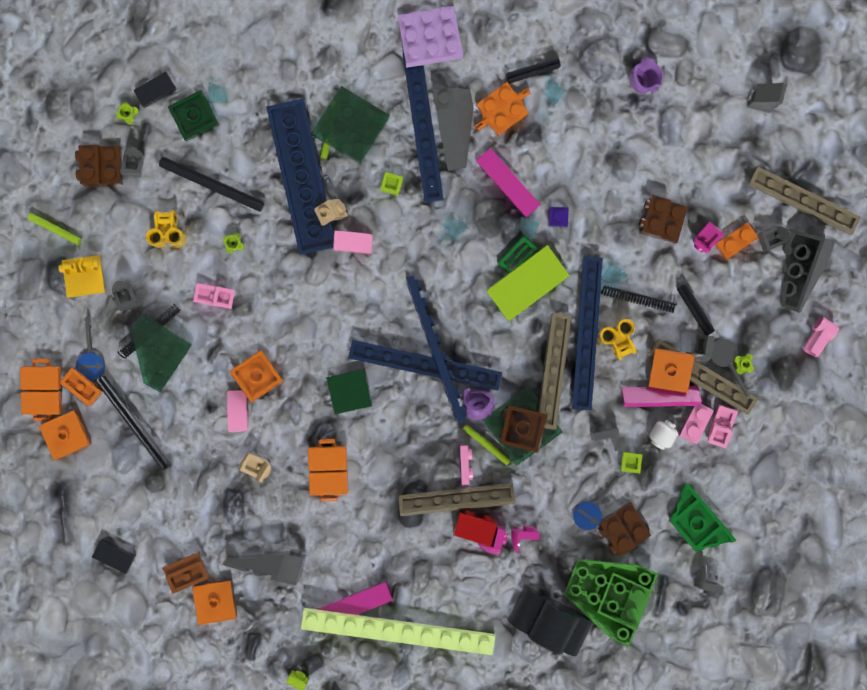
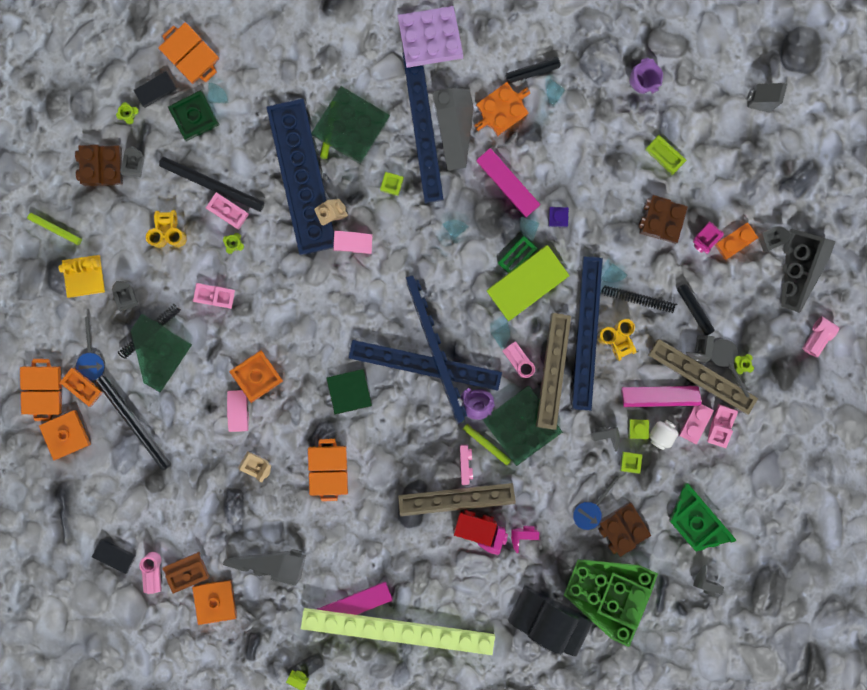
reddish brown plate [499,405,548,453] -> none
orange plate [648,348,695,393] -> none
dark tan plate [747,167,861,235] -> none
none -> bright pink piece [139,552,162,594]
none -> orange piece [158,22,220,84]
none -> bright pink plate [206,192,249,230]
none -> clear light blue tile [491,323,510,349]
none -> bright pink piece [502,341,535,378]
none -> lime plate [628,419,649,439]
none -> lime tile [645,135,686,175]

